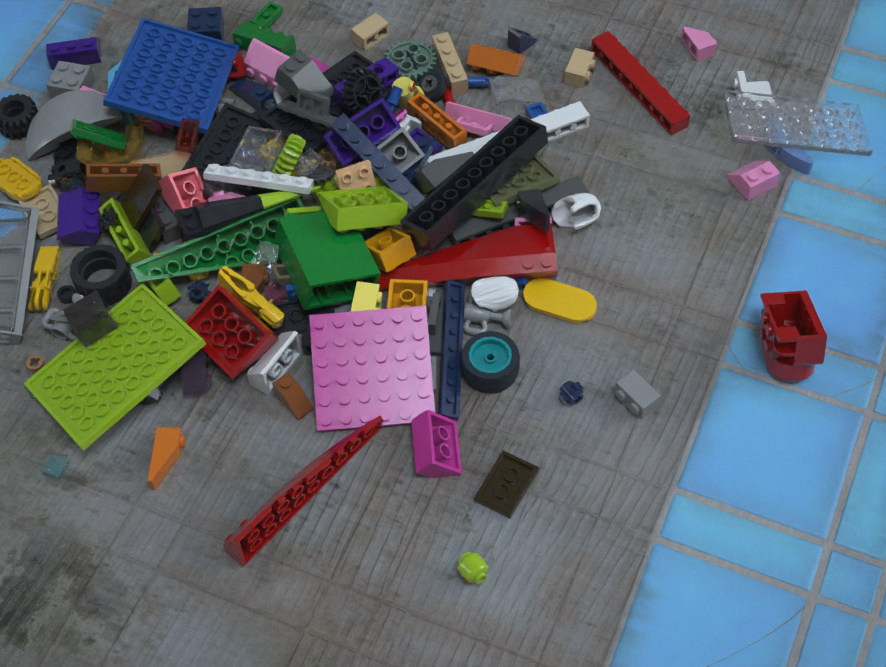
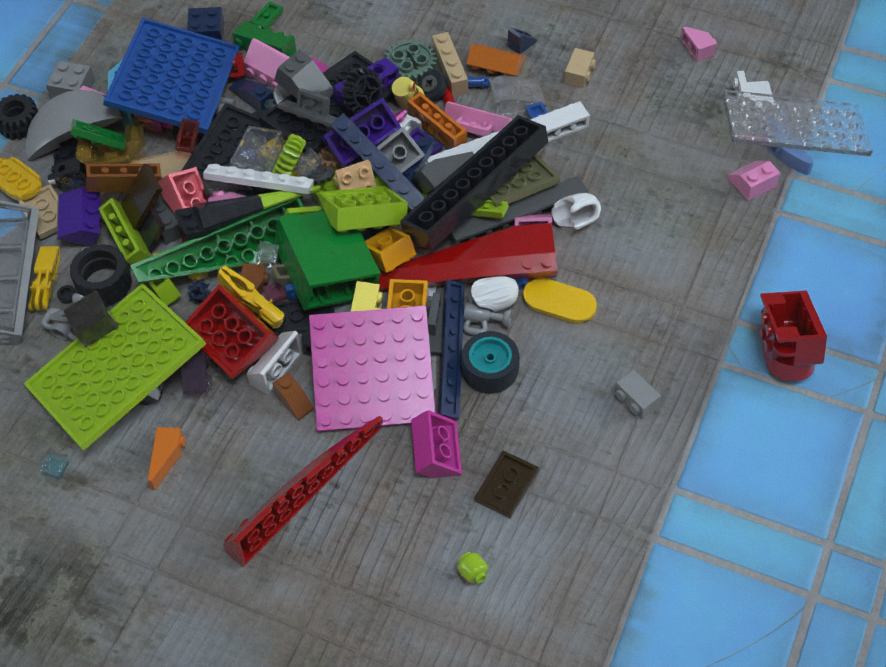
medium nougat bush [26,355,45,374] -> none
dark purple slope [46,37,101,70] -> none
black plant [98,207,118,230] -> none
tan brick [351,13,390,51] -> none
blue axle [385,85,403,112] -> none
black slope [515,189,550,232] -> none
dark blue gear [560,380,584,405] -> none
red brick [591,31,690,136] -> none

